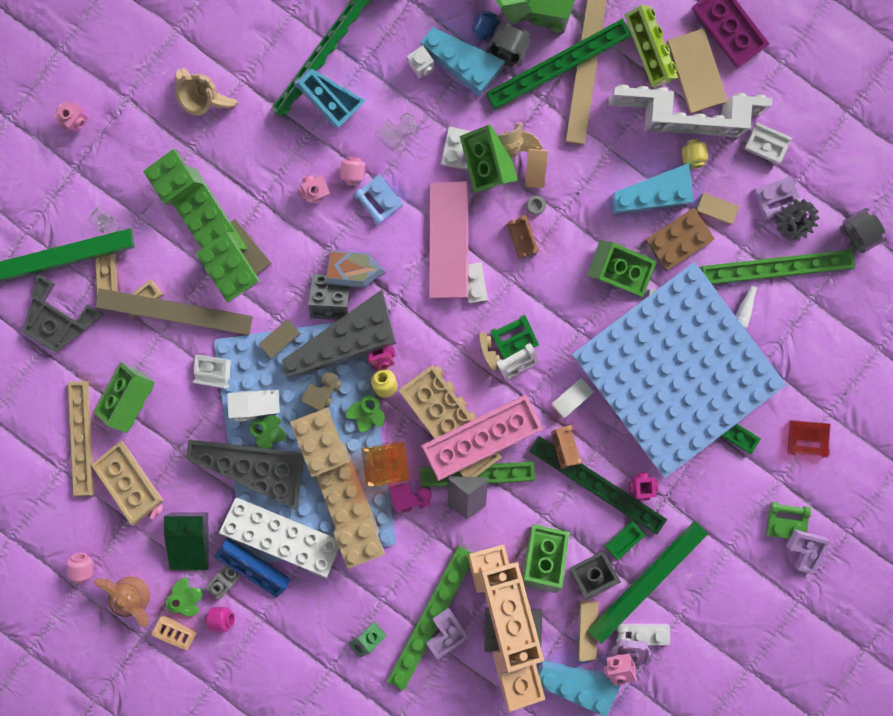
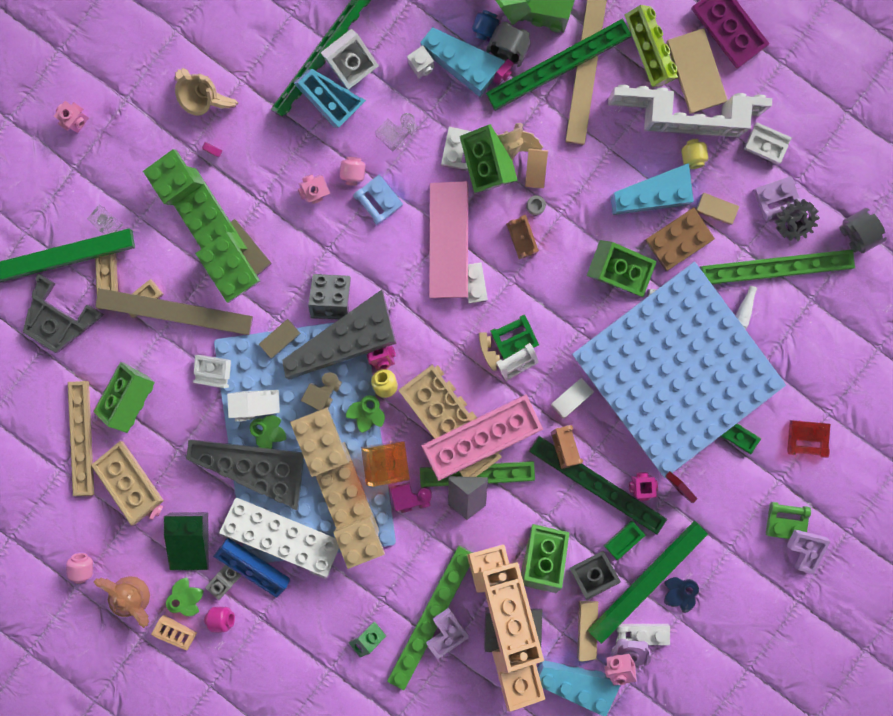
tile [326,250,386,288] -> none
none -> dark pink tile [202,142,222,157]
none -> white brick [321,29,379,90]
none -> dark pink plate [493,59,514,85]
none -> dark blue plate [664,577,699,613]
none -> dark red tile [666,471,698,503]

